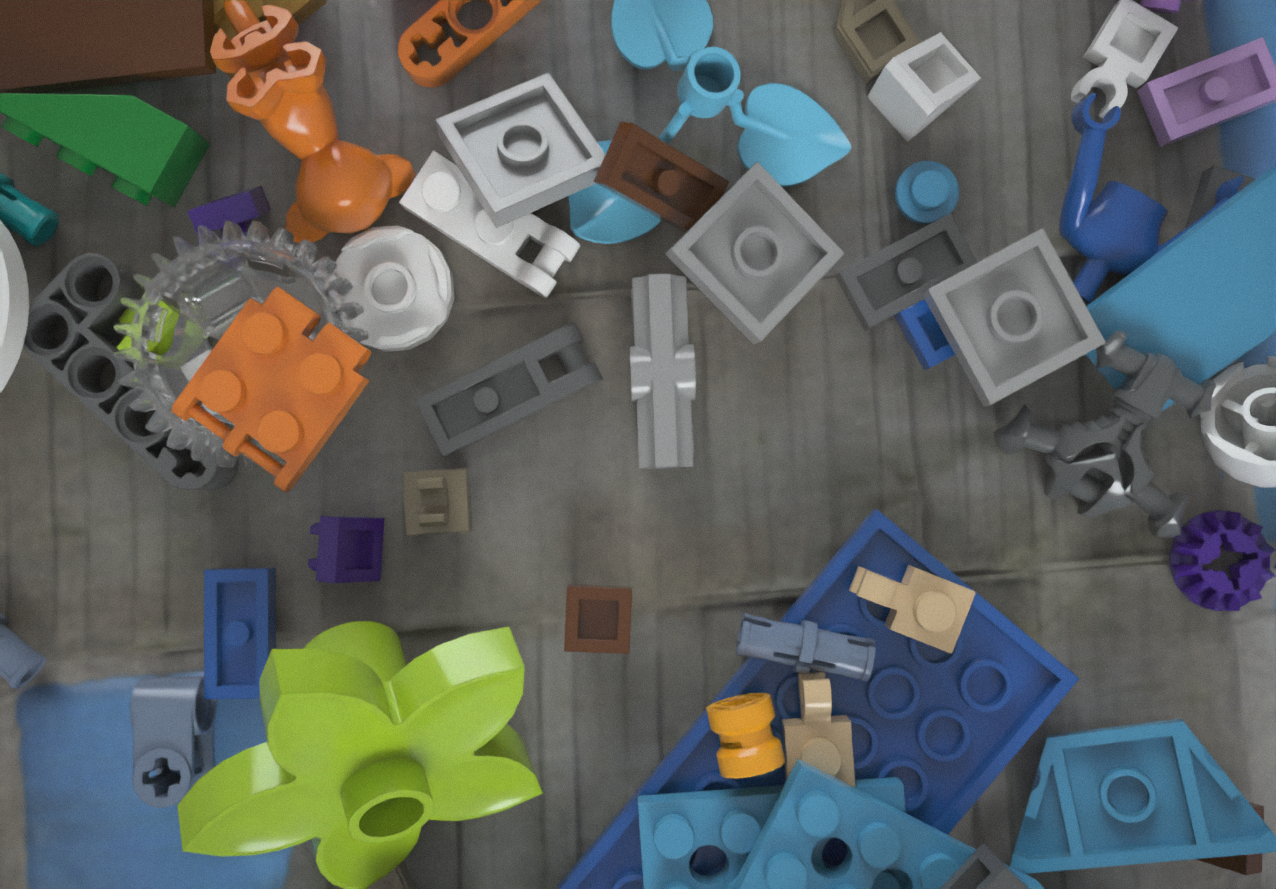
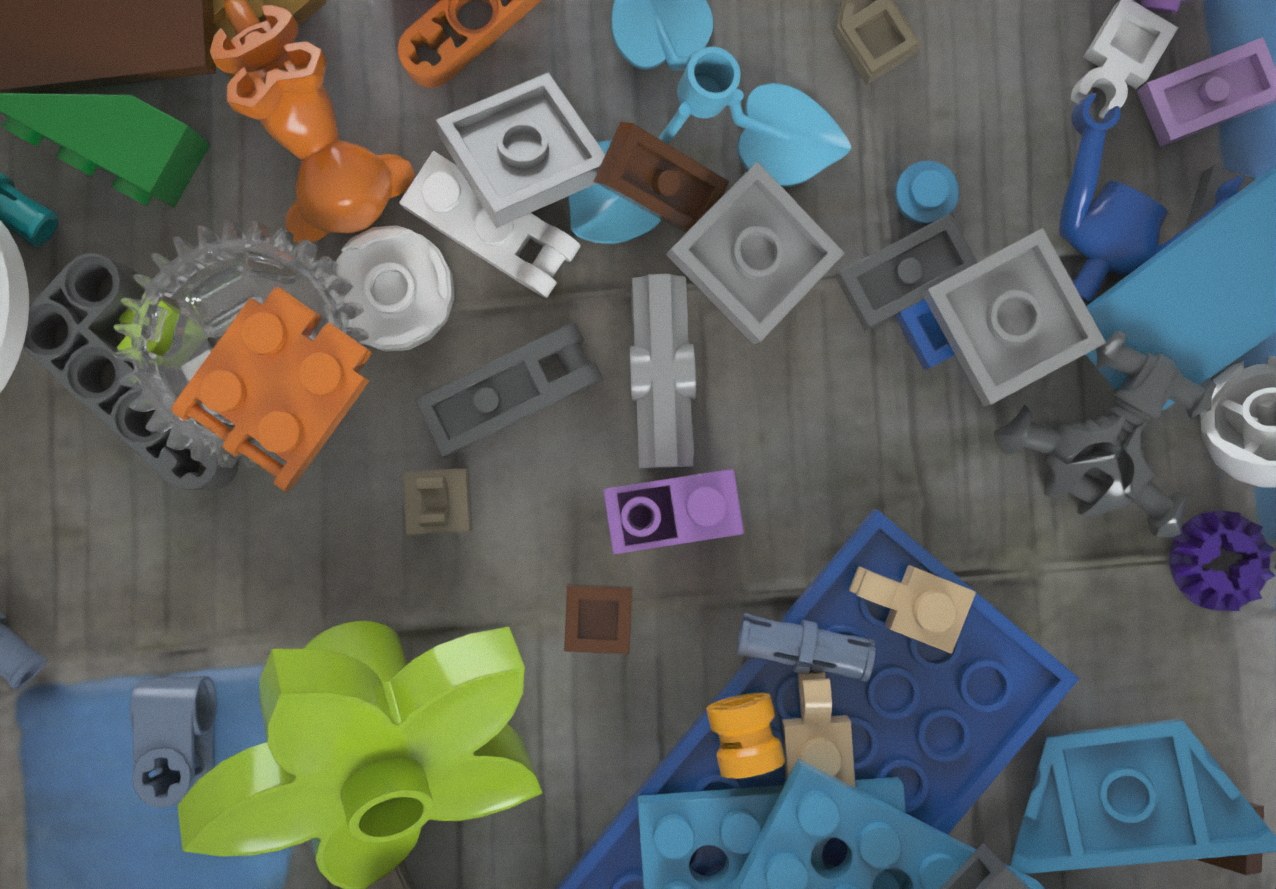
dark purple tile [187,186,271,259] -> none
blue plate [204,567,276,699] -> none
dark purple tile [308,516,385,583] -> none
white slope [867,32,981,142] -> none
none -> medium lavender slope [603,469,744,554]

